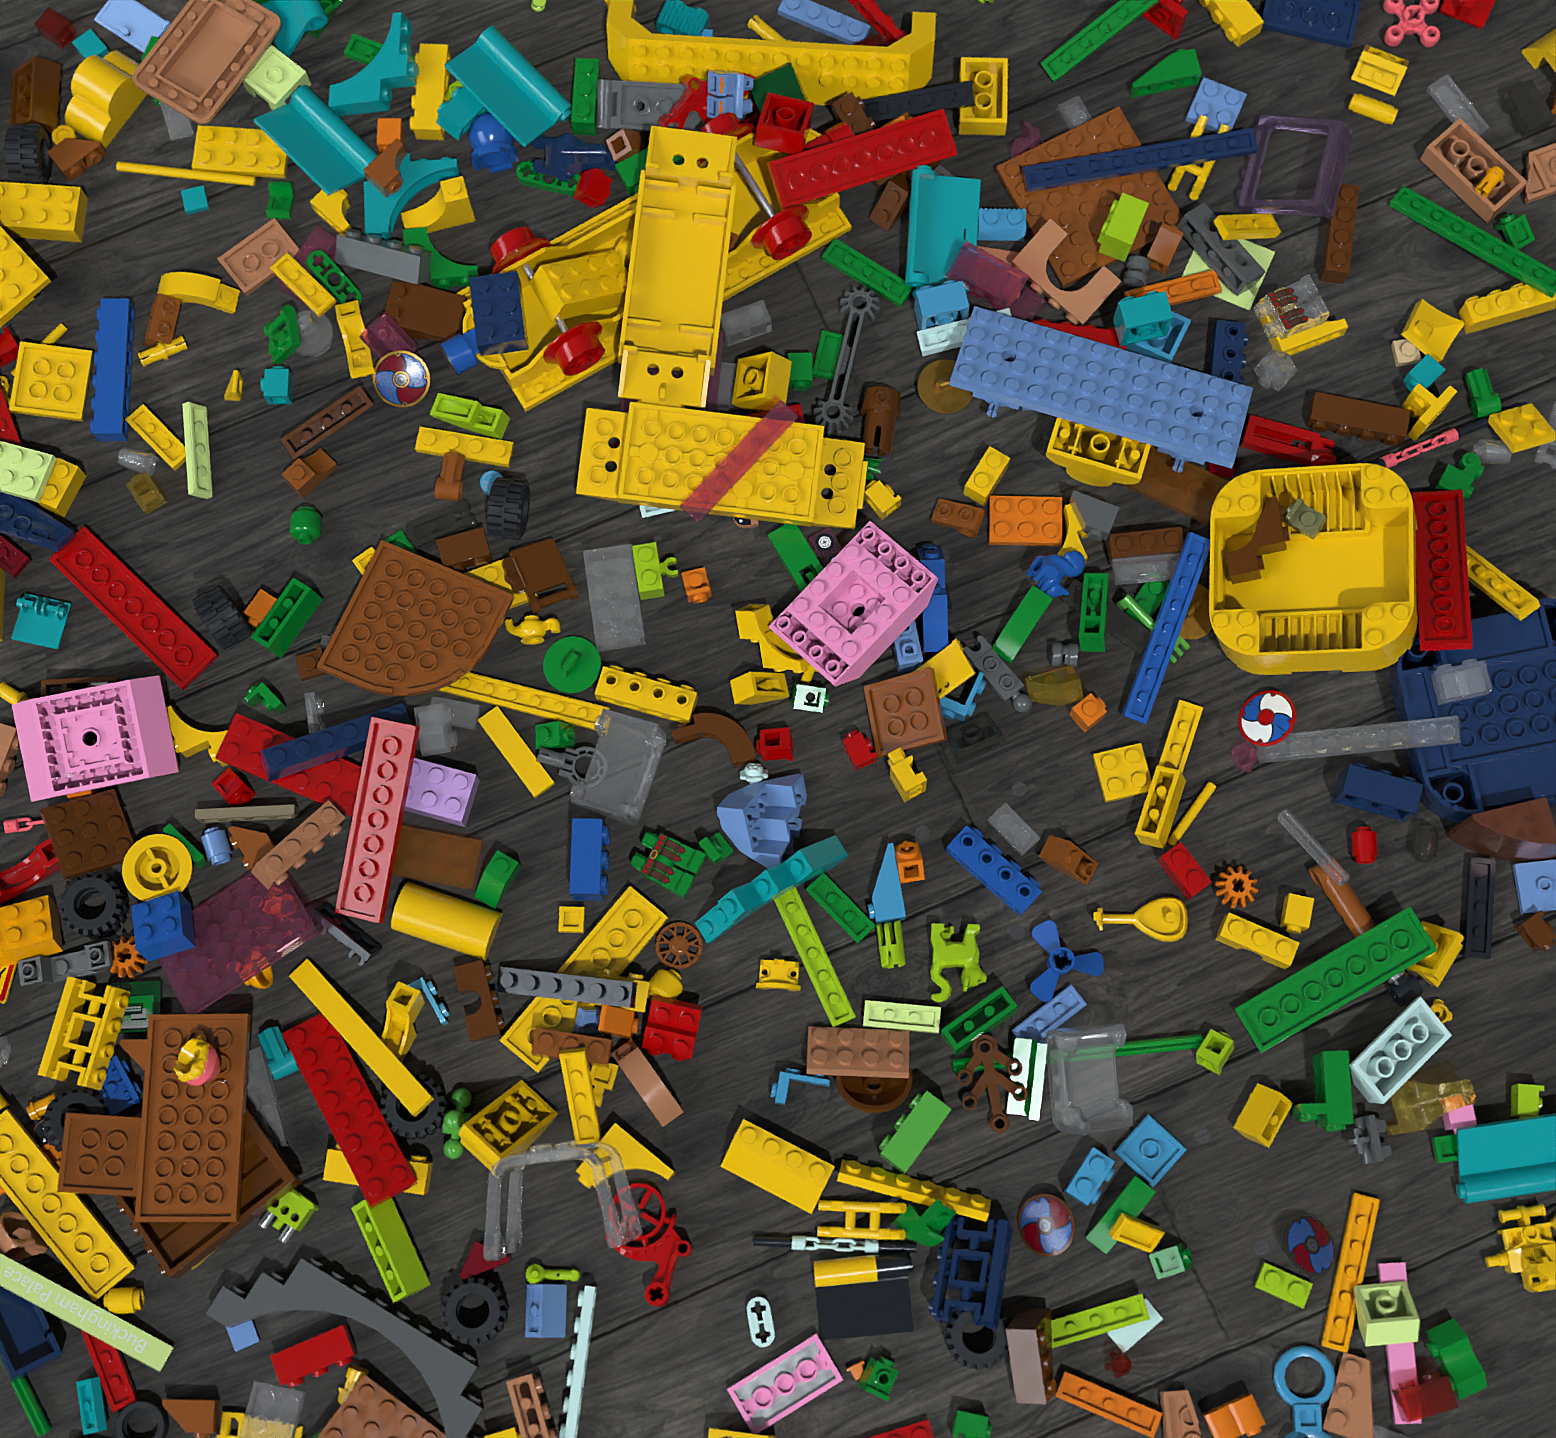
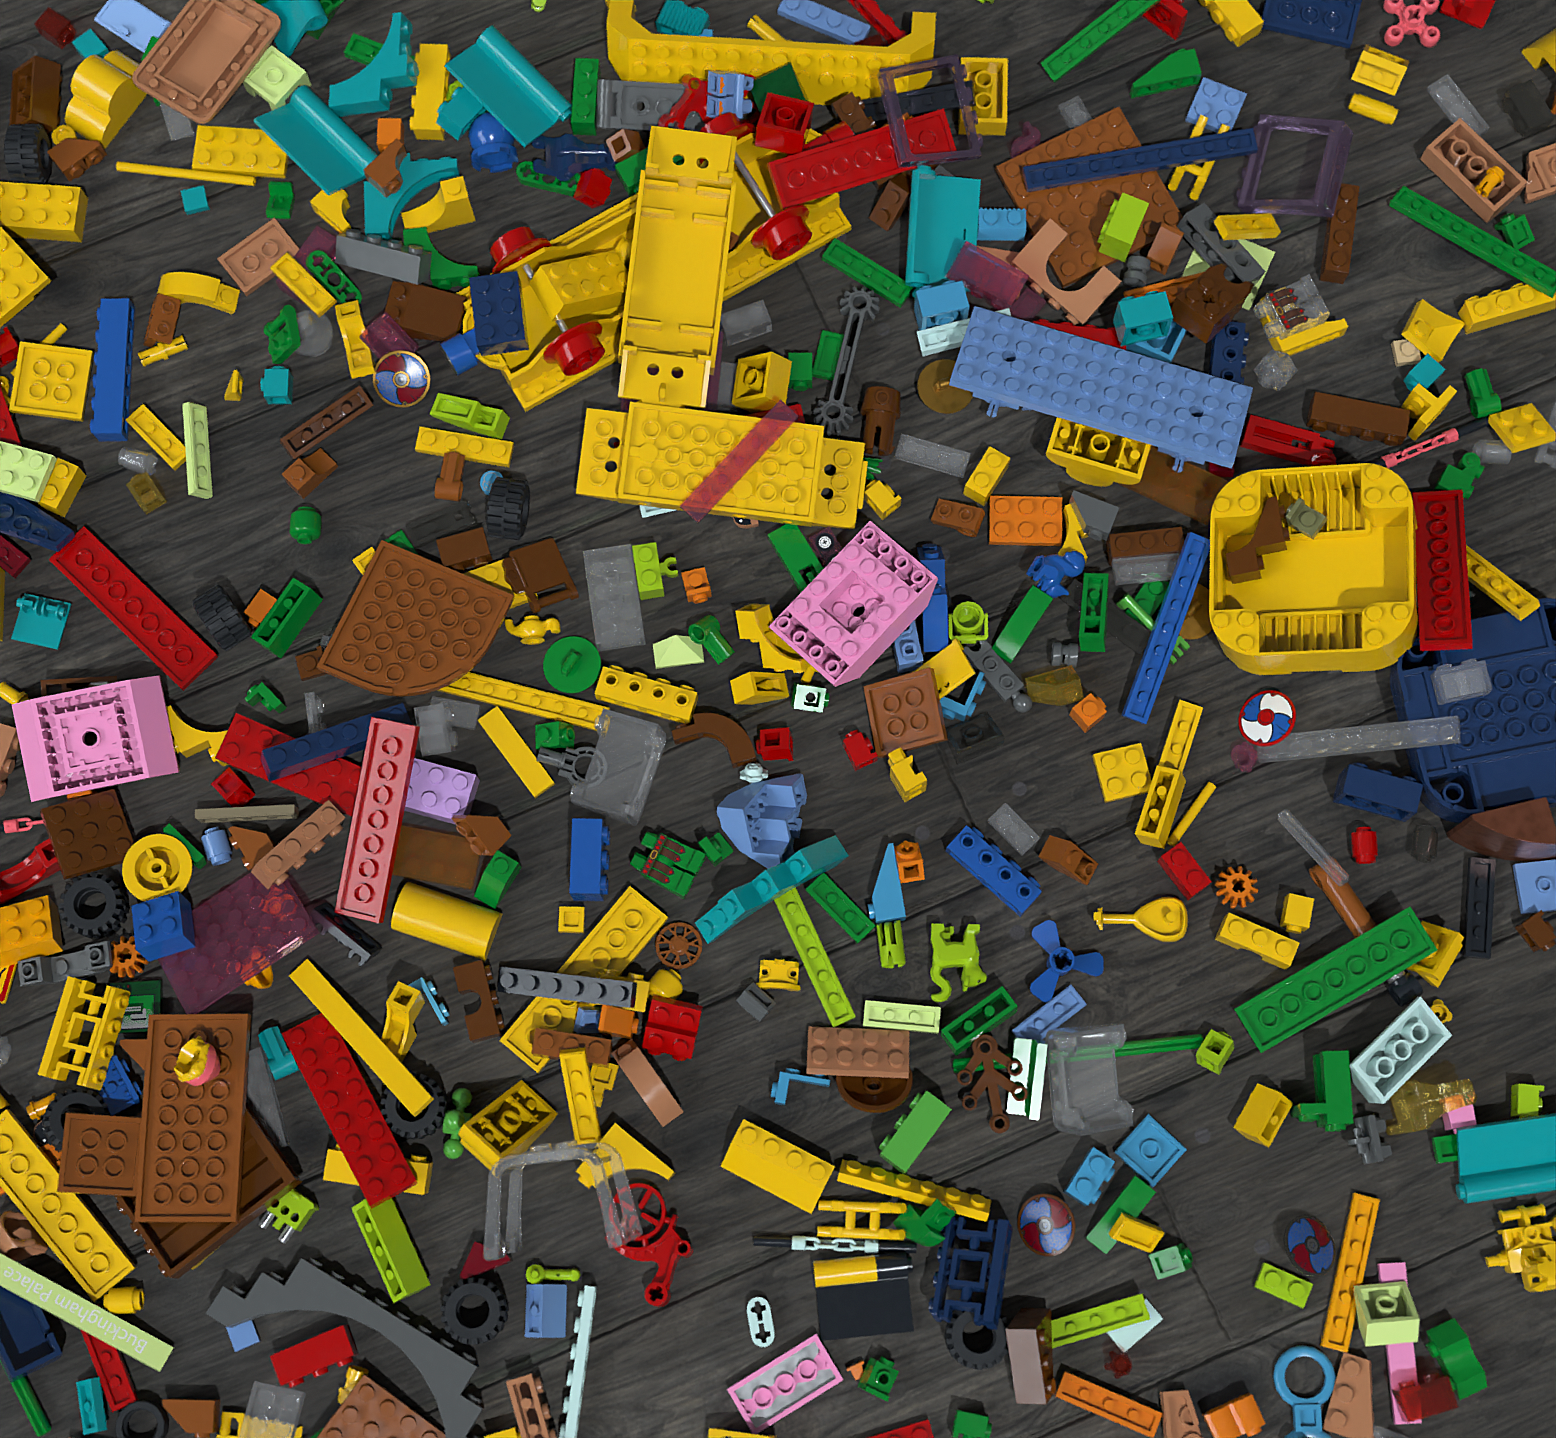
none -> dark orange slope [451,815,512,856]
none -> yellowish green slope [653,635,704,669]
none -> green piece [688,615,735,665]
none -> dark grey piece [736,982,776,1023]
none -> clear purple windscreen [877,54,983,168]
none -> clear plate [895,434,971,478]
none -> lime piece [949,601,988,644]
none -> reddish brown brick [1171,263,1254,344]

